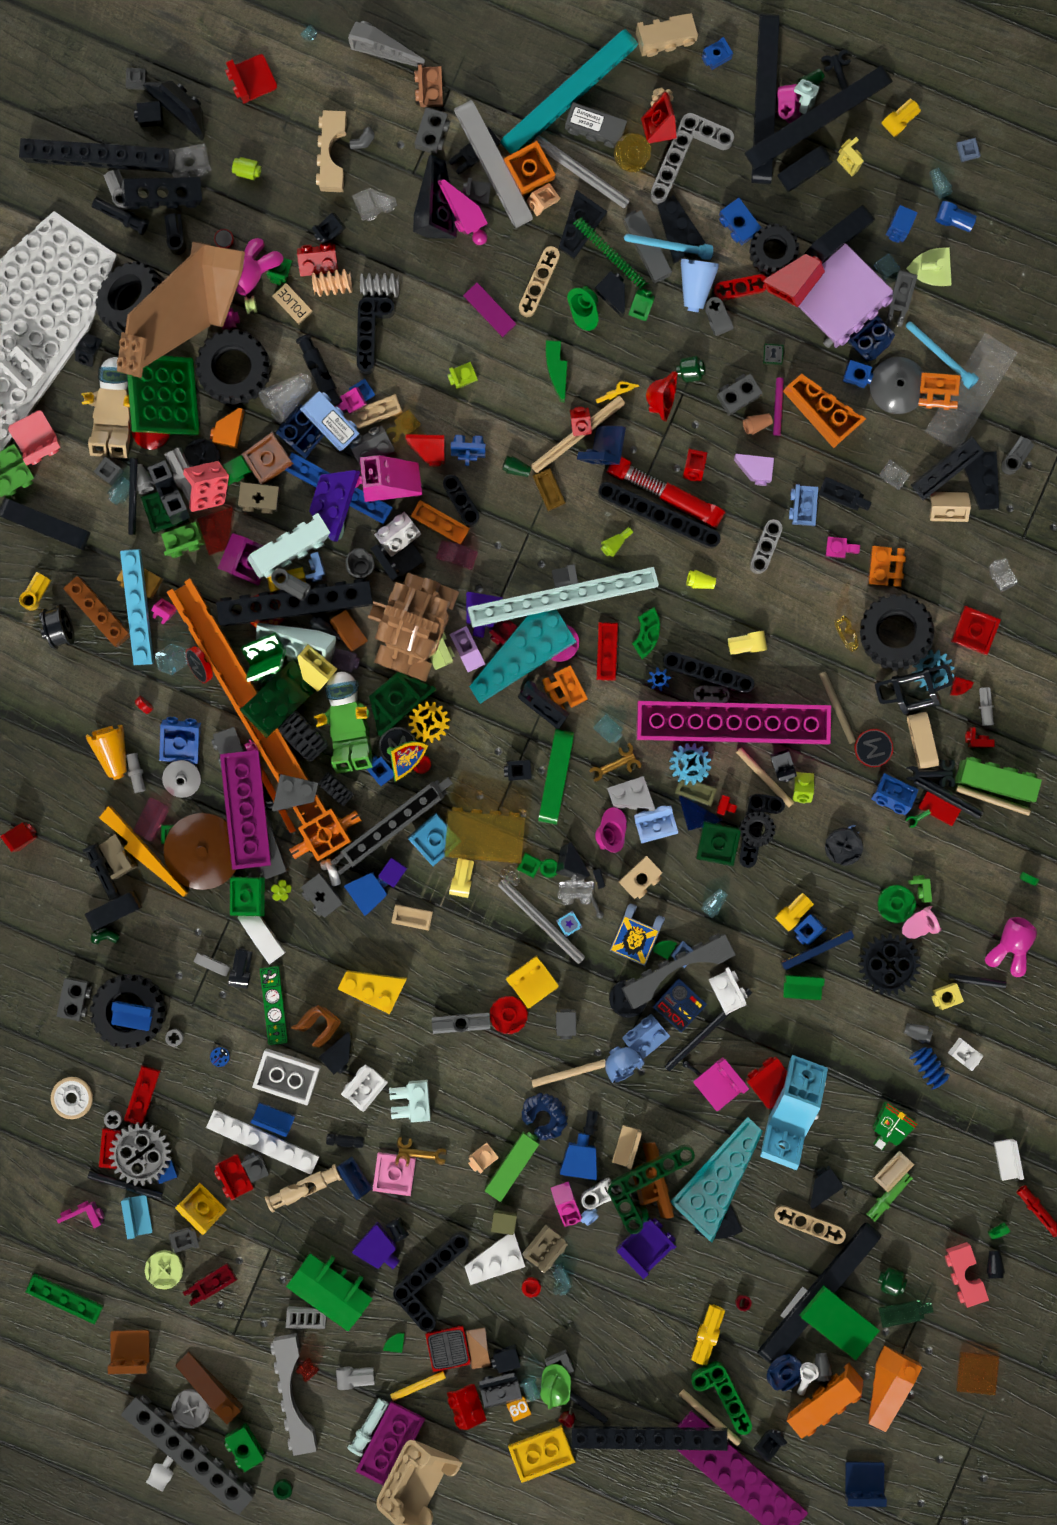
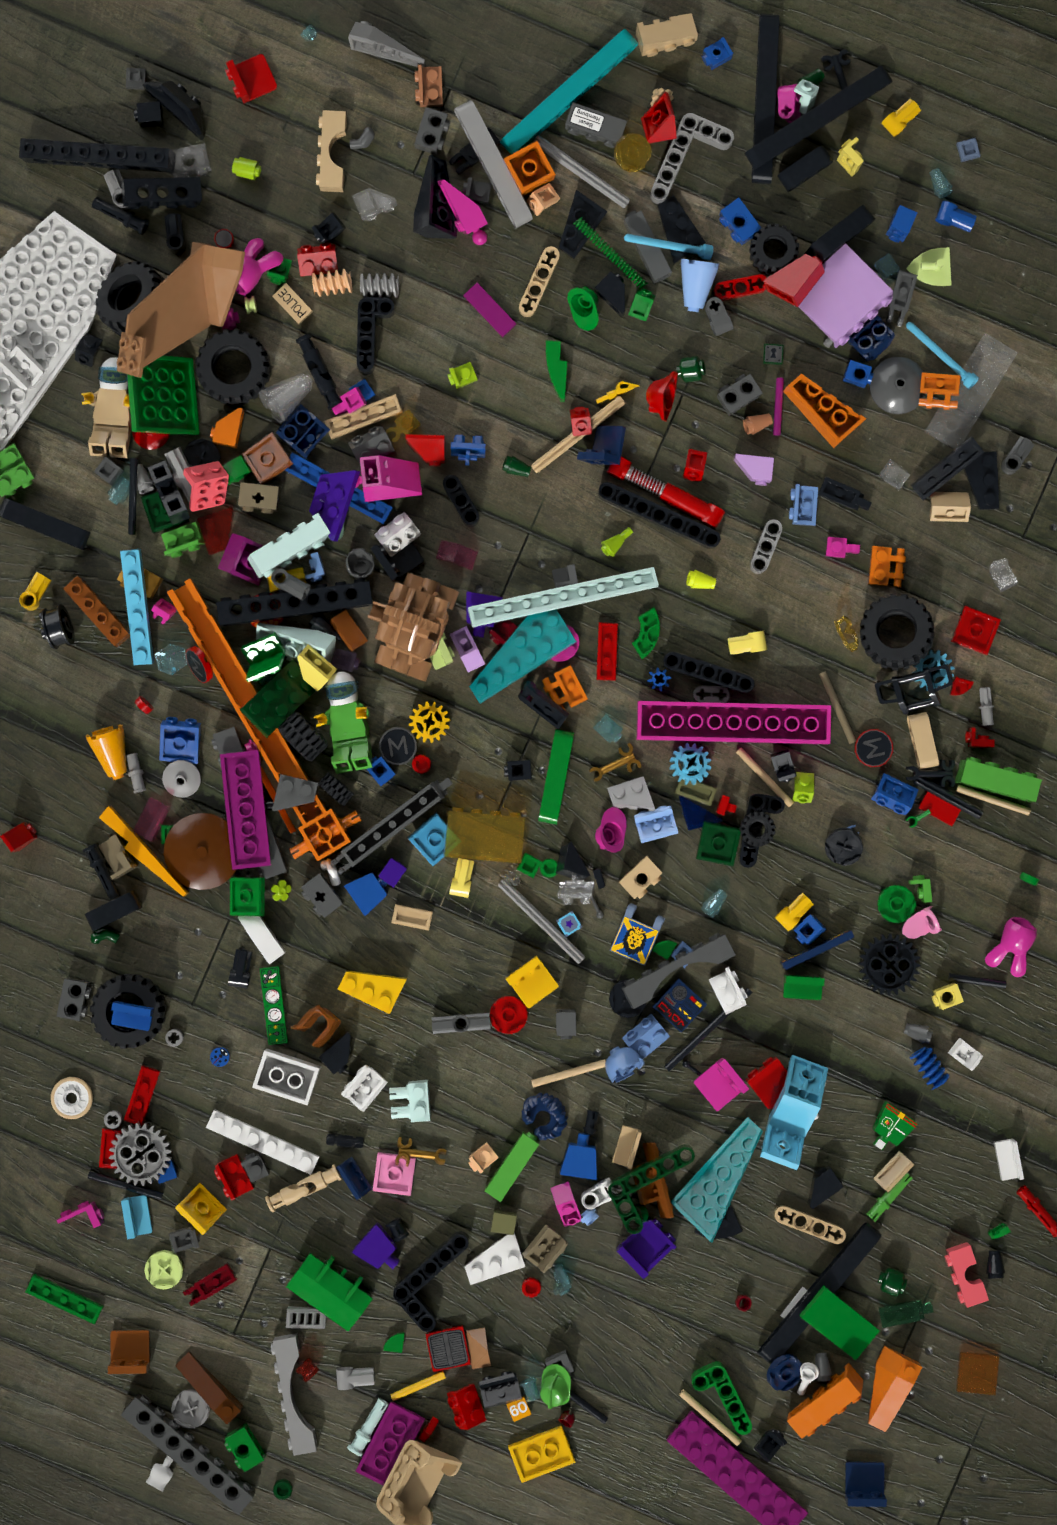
coral bracket [8,410,61,465] -> none
light grey beam [193,952,231,976] -> none
blue panel [250,1102,295,1137] -> none
light blue brick [300,391,359,451] -> none
dark green wing [369,672,437,737] -> none
shield [387,741,428,781] -> none
orange plate [410,500,470,546] -> none
black brick [491,1344,521,1374] -> none
pearl gold tile [533,468,565,511] -> none
black brick [572,1426,728,1451] -> none
yellow piece [691,1304,725,1365] -> none
none -> red tile [418,1416,439,1442]

